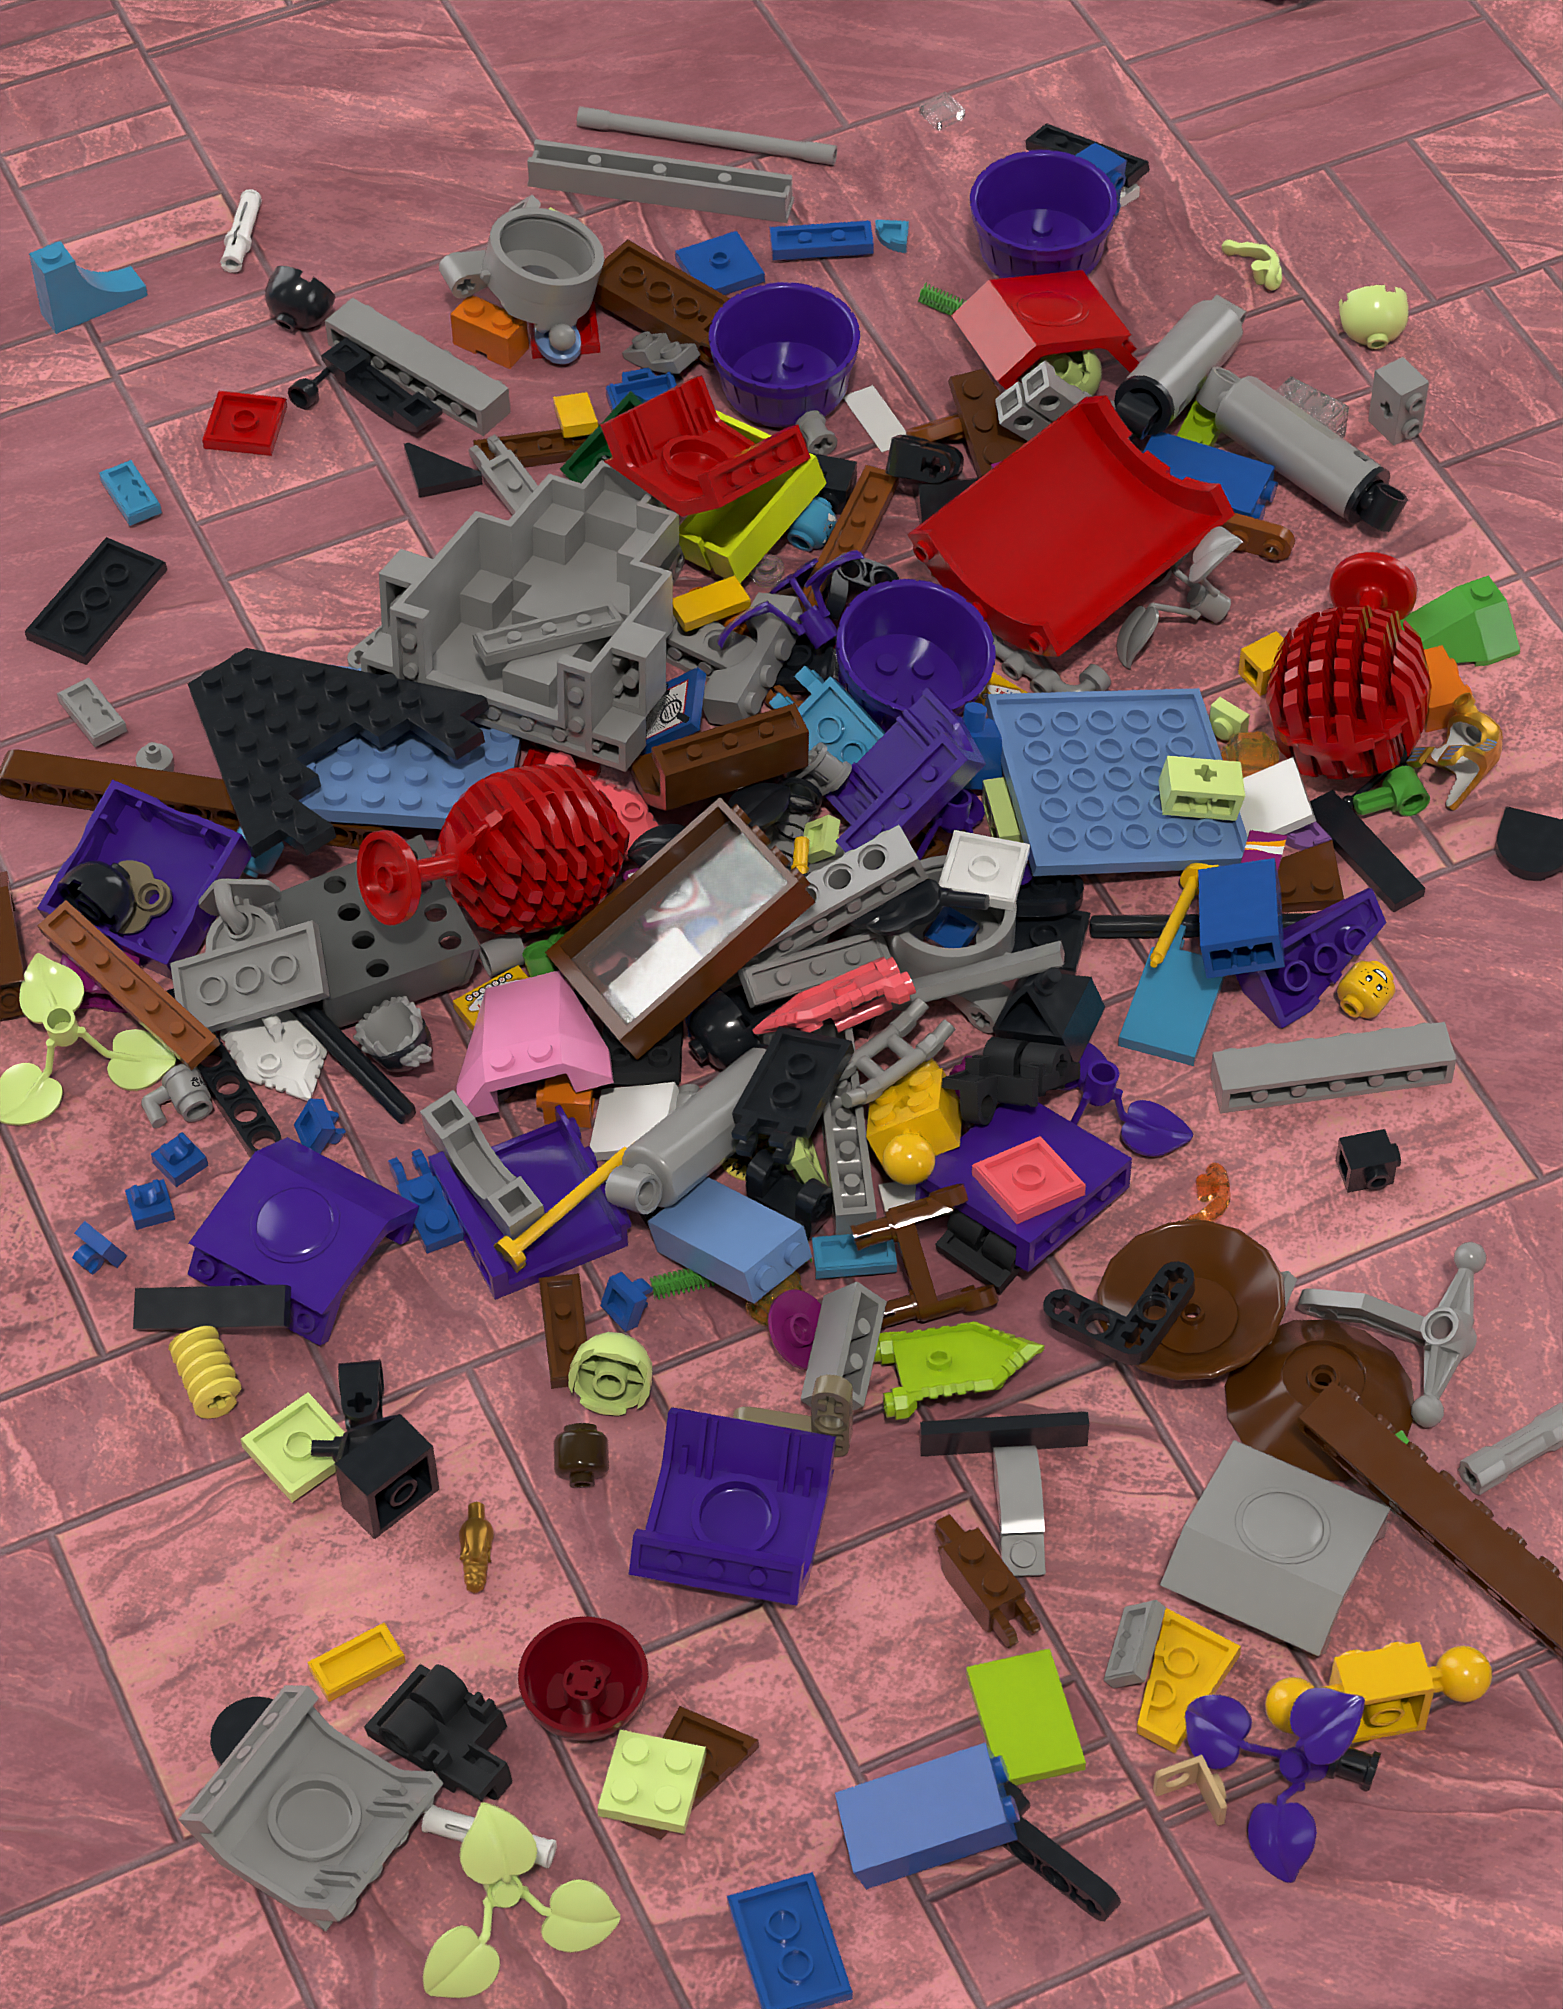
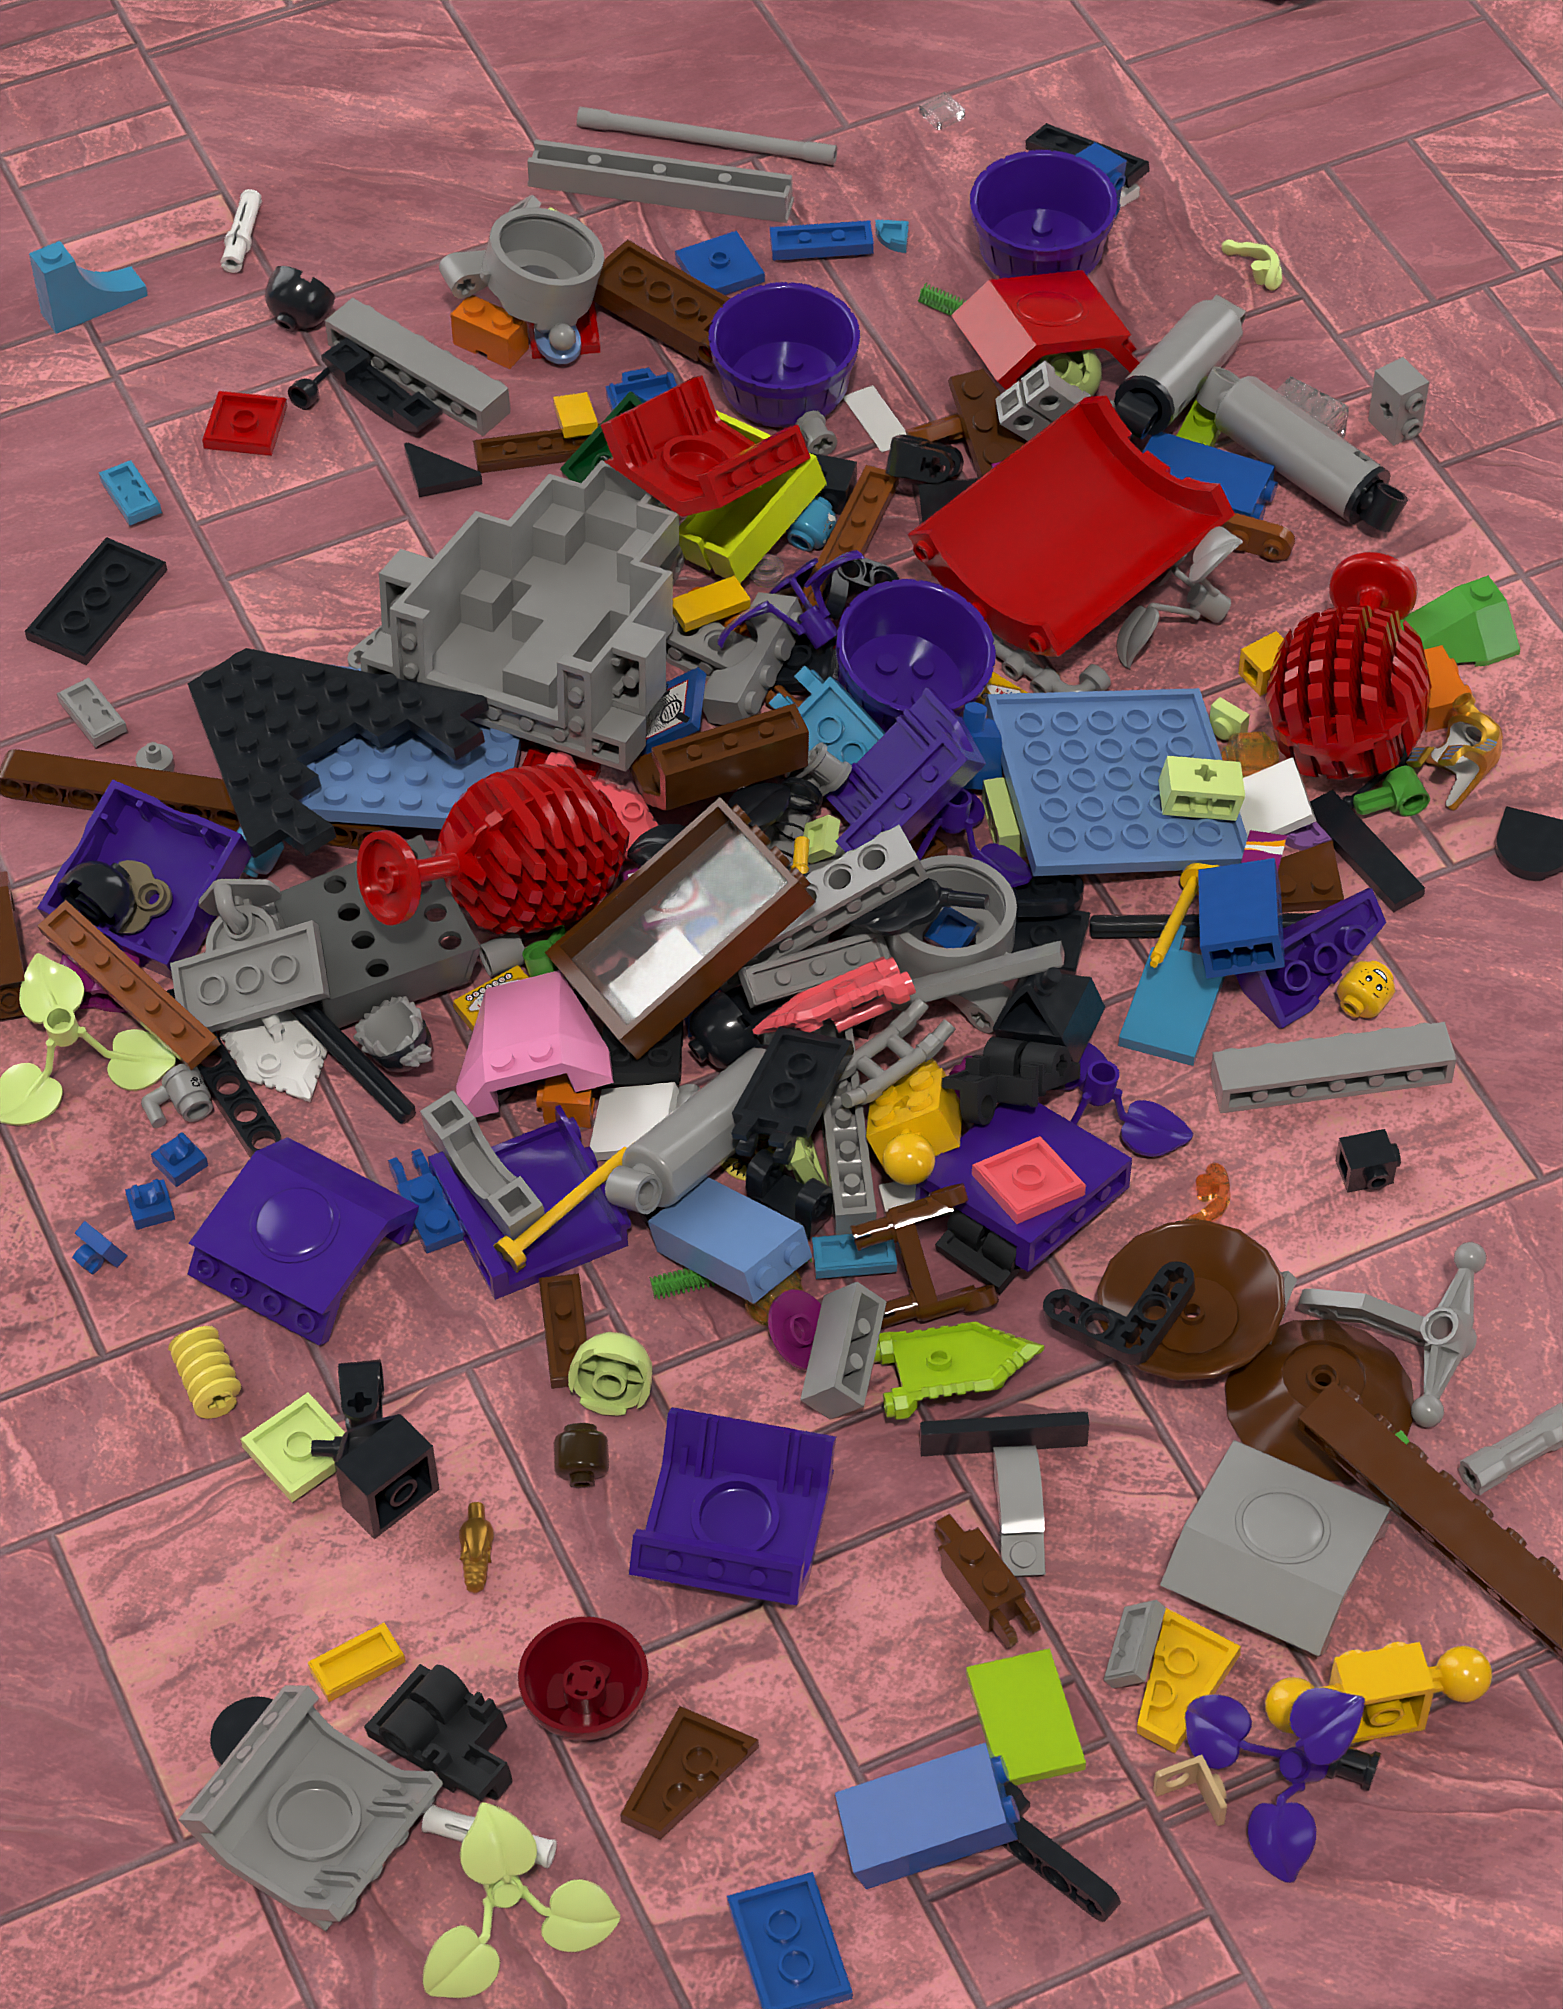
black tile [133,1285,291,1331] -> none
blue tile [294,1098,346,1154] -> none
light grey hinge [468,434,538,515] -> none
light grey tile [473,601,624,666] -> none
yellowish green plate [597,1730,706,1834] -> none
blue tile [600,1272,653,1332] -> none
light grey slope [622,332,700,374] -> none
dark tan beam [732,1374,853,1457] -> none
white tile [939,830,1030,911] -> none
yellowish green cylinder [1339,285,1408,349] -> none

